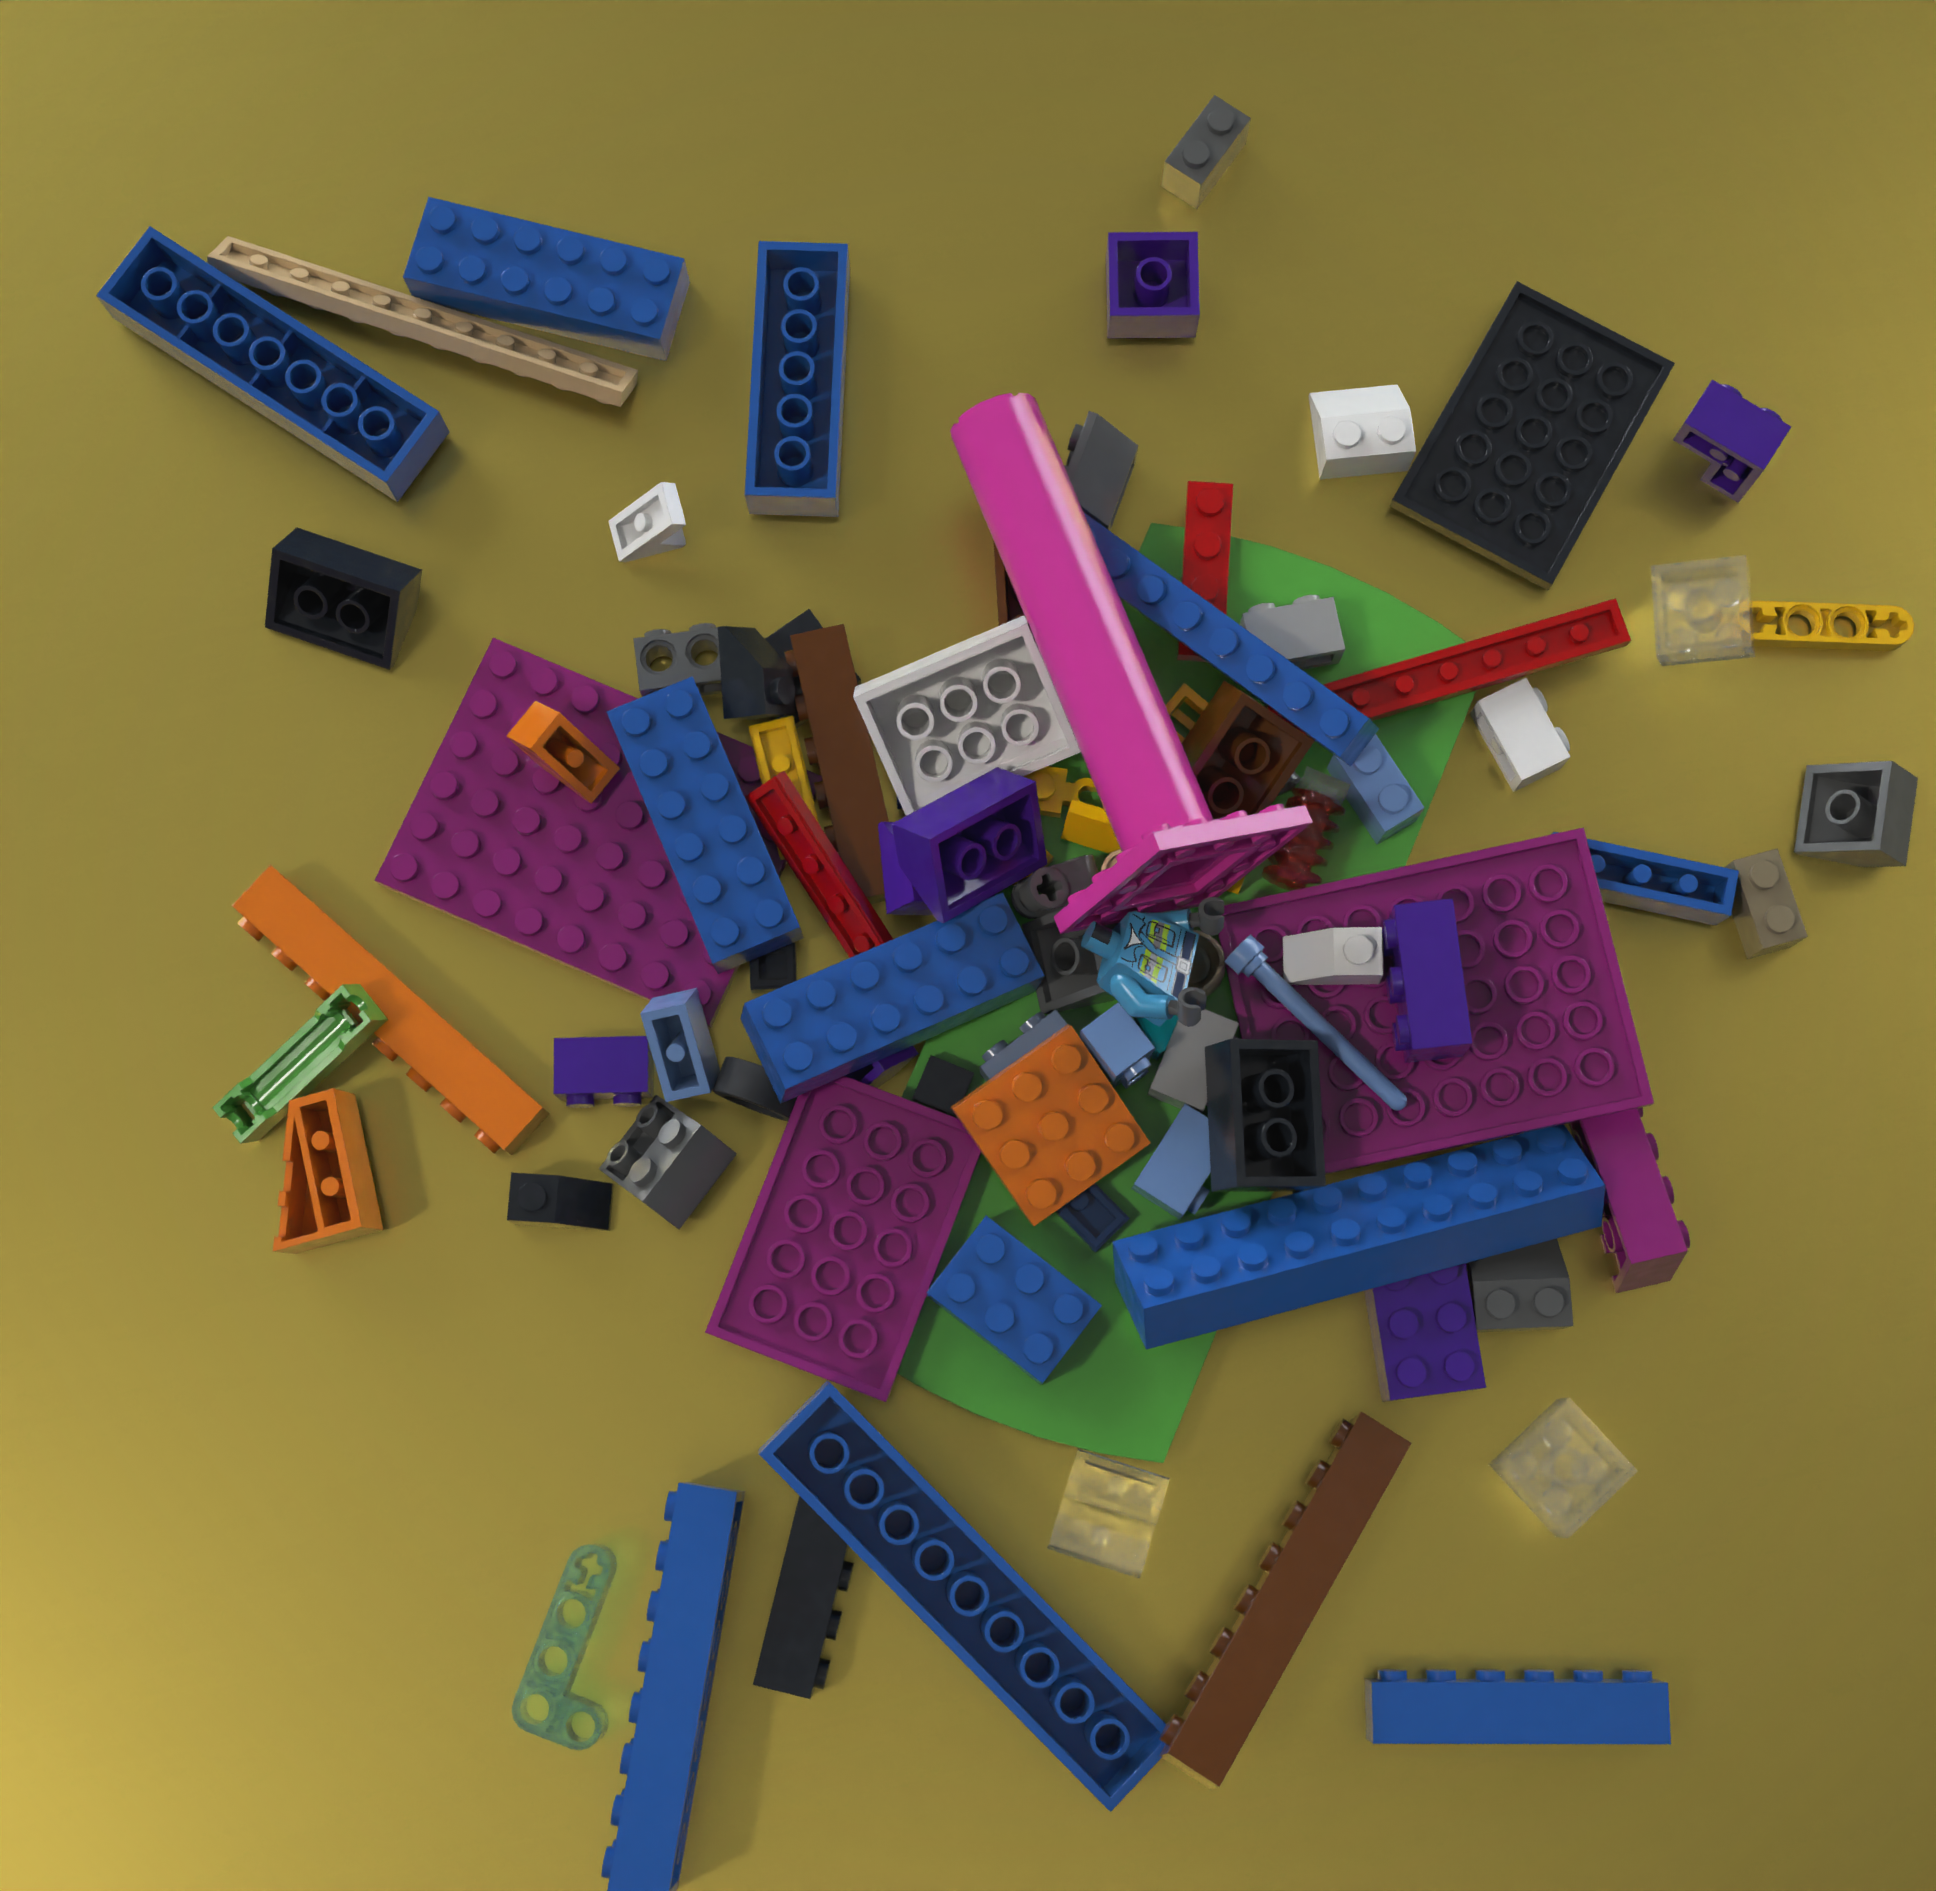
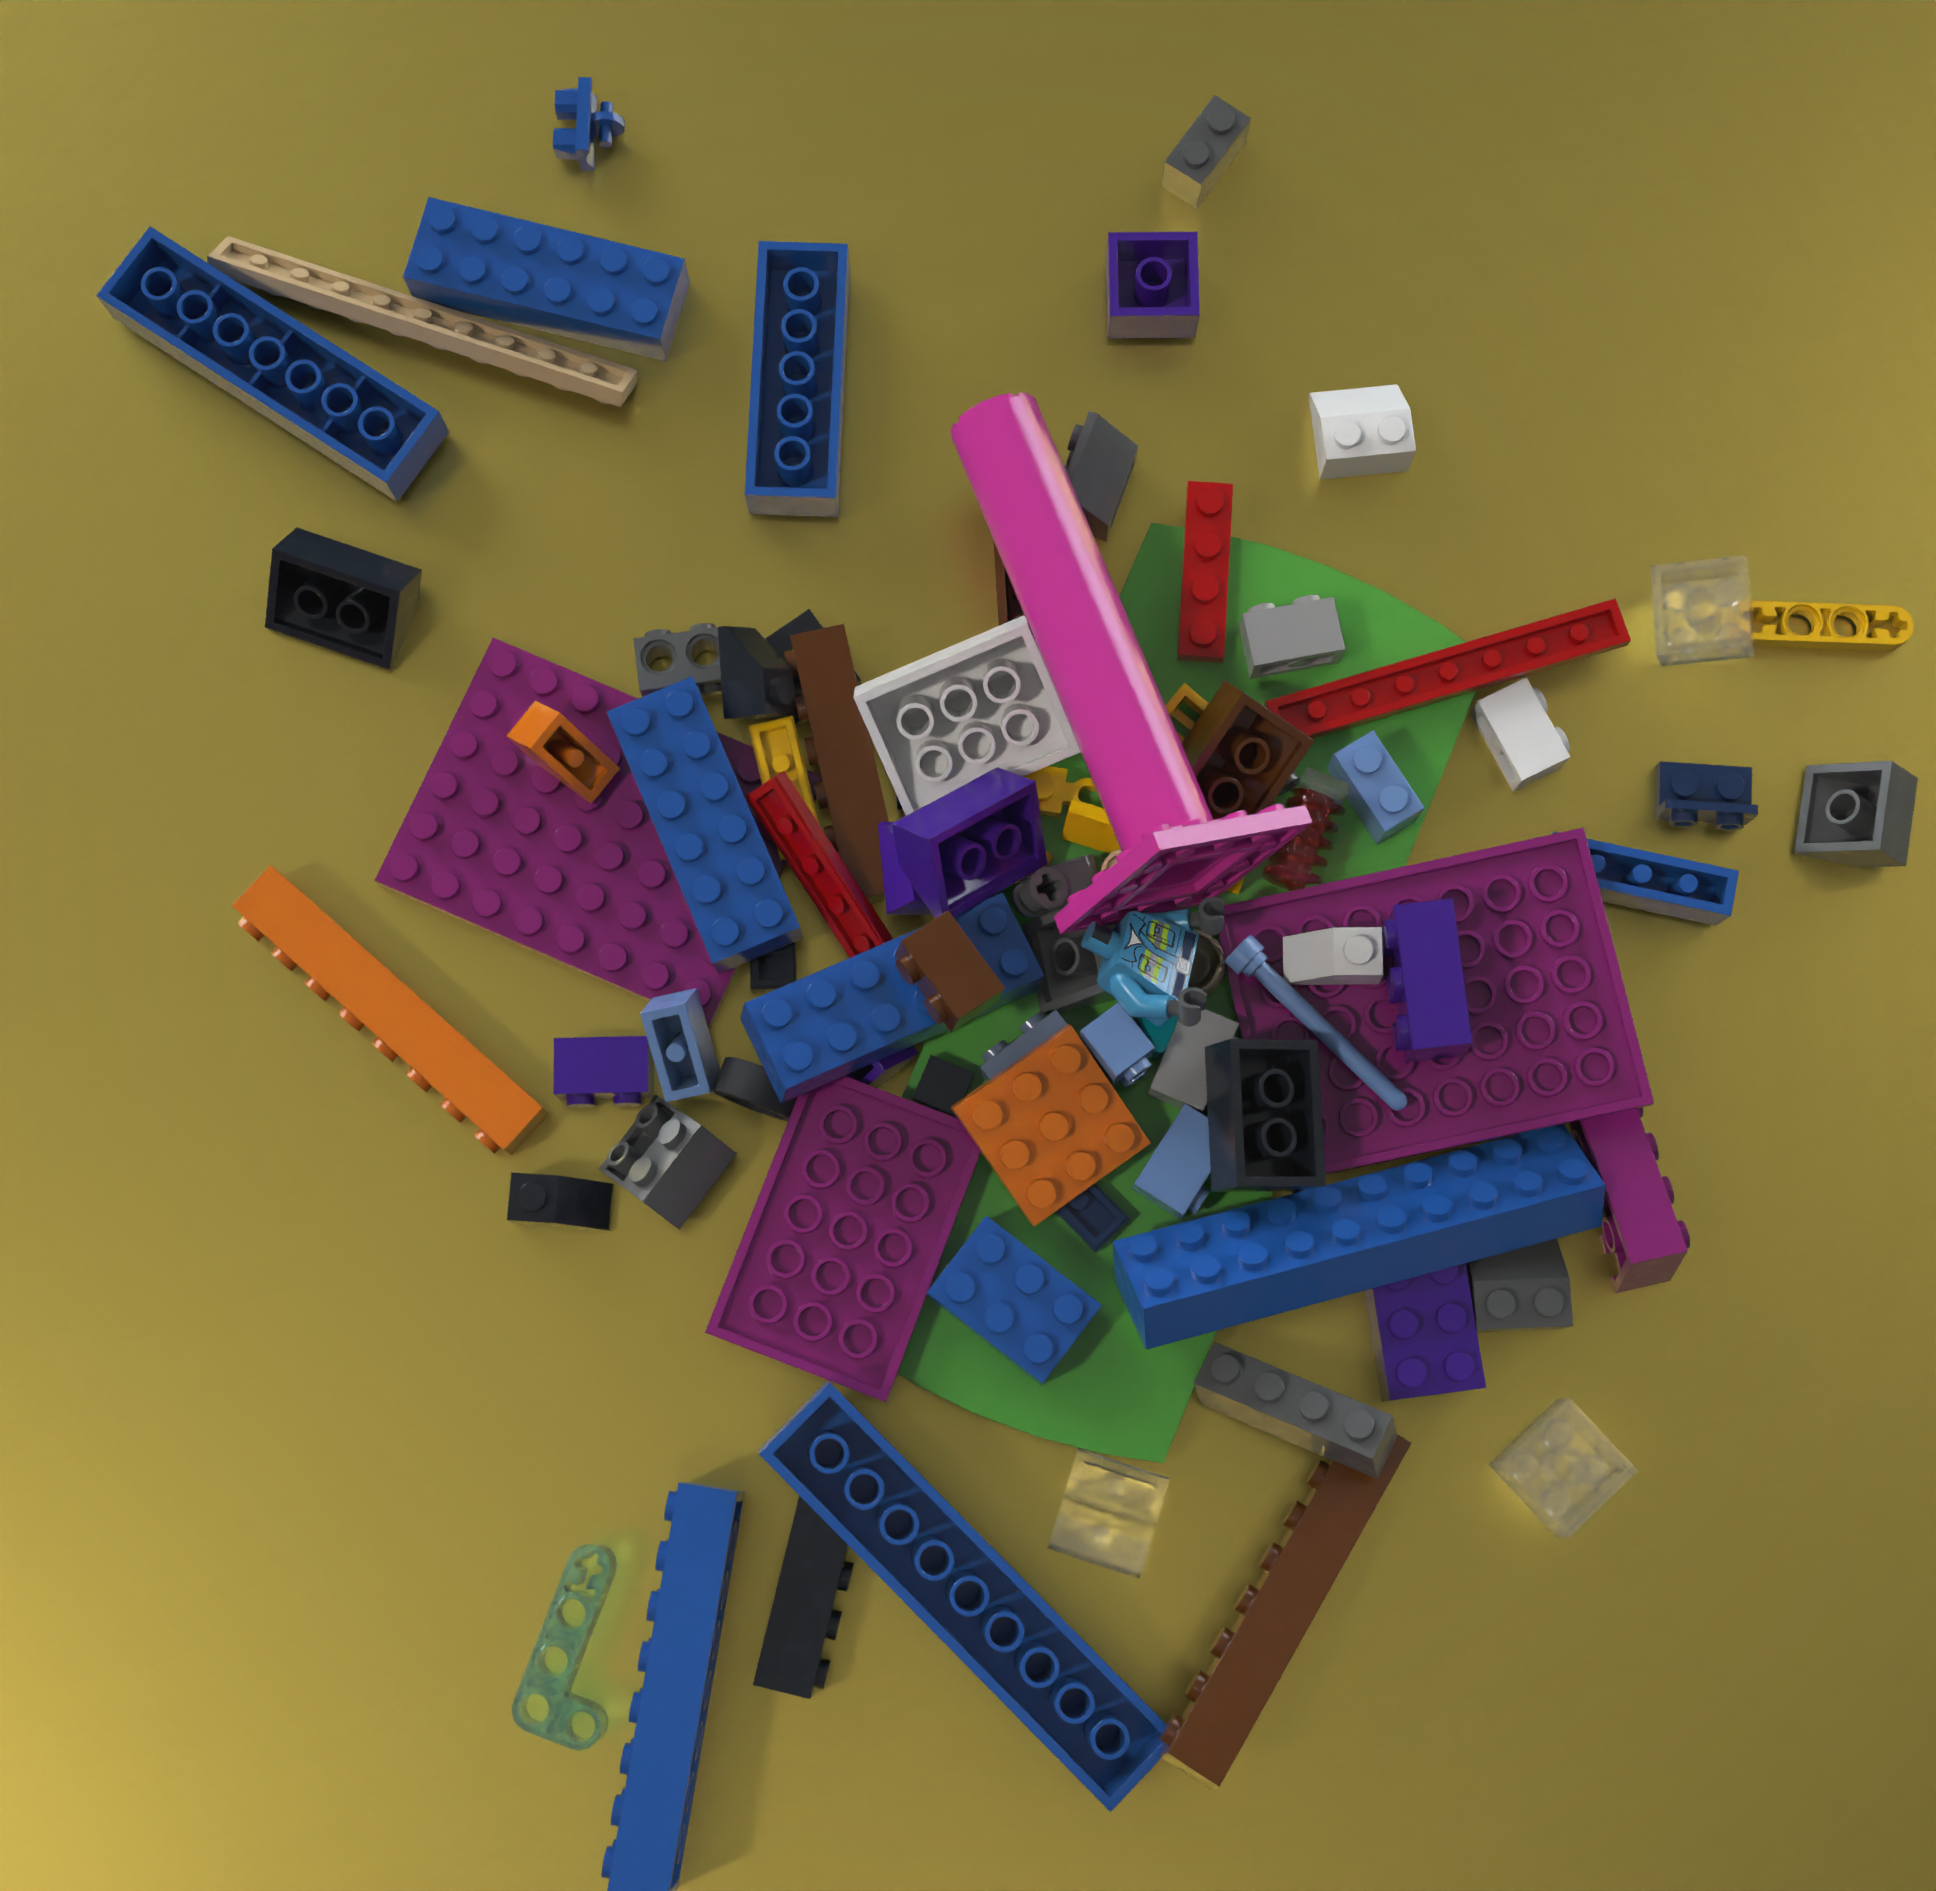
bright green piece [212,984,388,1144] -> none
orange wedge [273,1088,384,1254] -> none
white slope [608,482,686,562] -> none
blue brick [1084,513,1379,767] -> none
blue brick [1365,1669,1671,1744] -> none
black plate [1390,281,1675,590] -> none
dark purple brick [1673,380,1791,503] -> none
dark tan brick [1724,848,1808,959] -> none
none -> blue hips [553,77,625,171]
none -> reddish brown brick [895,911,1005,1032]
none -> dark grey brick [1194,1342,1397,1479]
none -> dark blue bracket [1655,761,1758,830]

